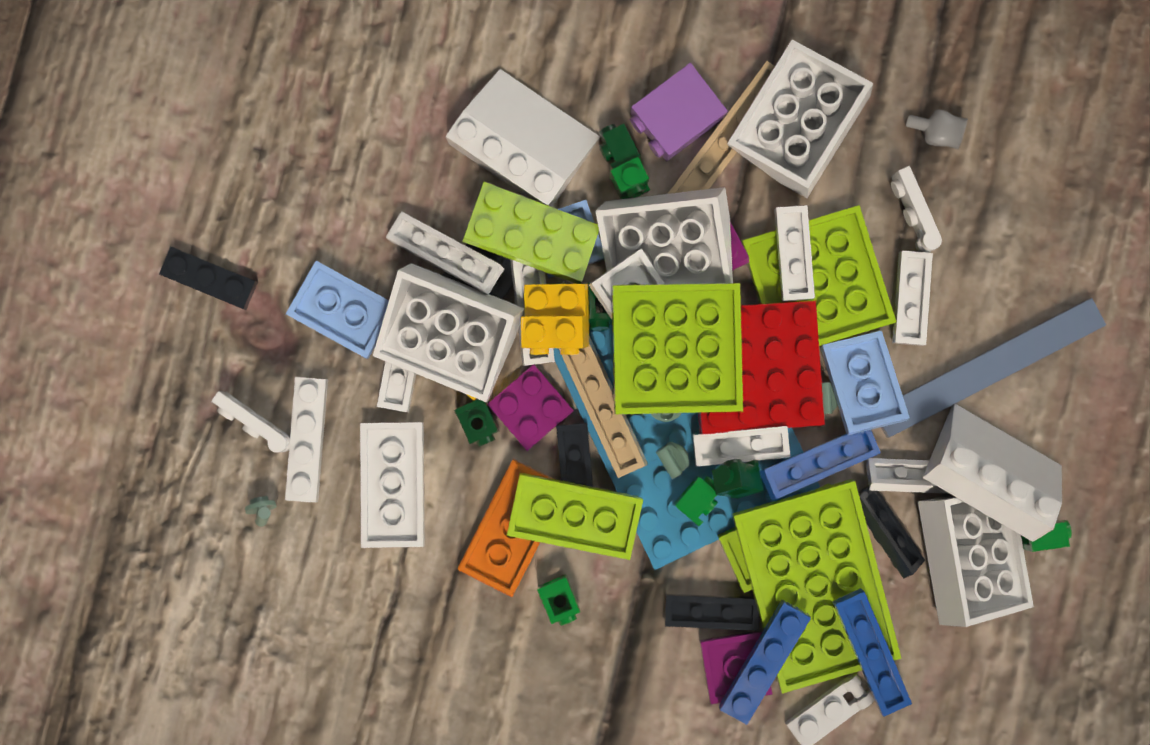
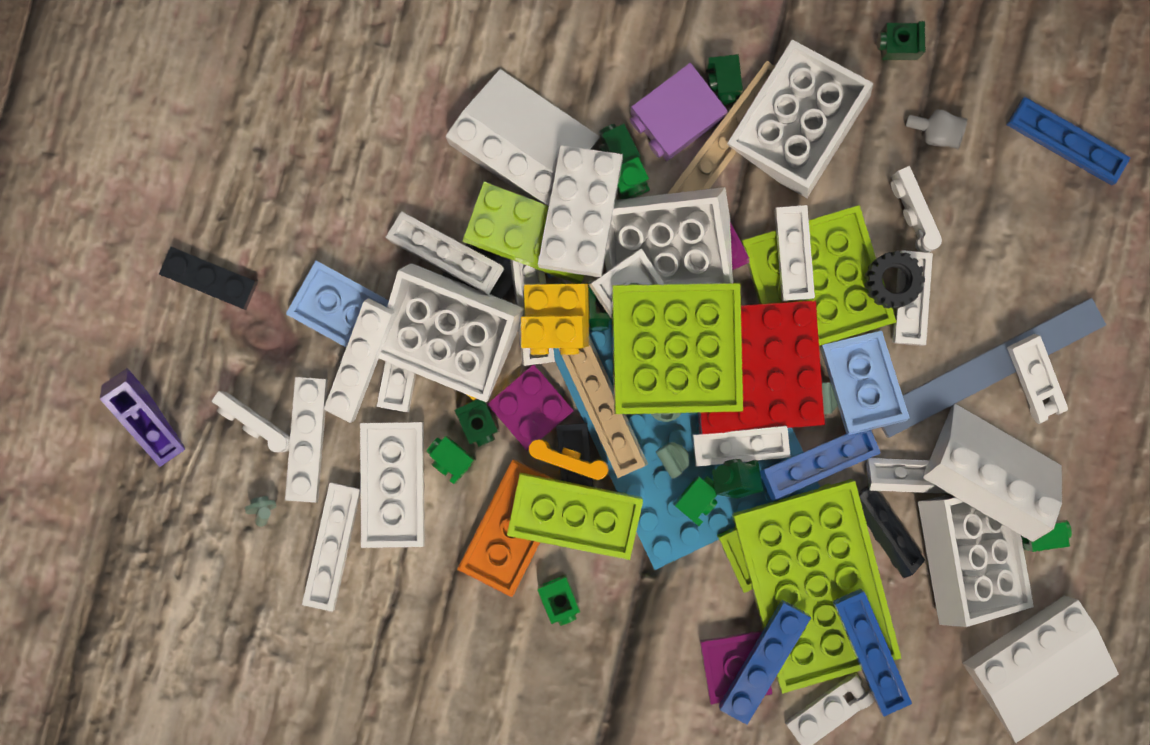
black plate [664,594,759,631] -> none
none -> dark purple slope [100,368,185,467]
none -> white plate [302,482,361,612]
none -> white plate [324,298,396,423]
none -> green brick [426,436,476,484]
none -> light orange plate [529,439,609,480]
none -> white plate [538,145,623,278]
none -> dark green brick [705,54,743,105]
none -> black tyre [864,251,925,309]
none -> dark green brick [877,21,926,60]
none -> white slope [962,595,1119,743]
none -> blue tile [1006,97,1131,186]
none -> white plate [1007,334,1068,424]

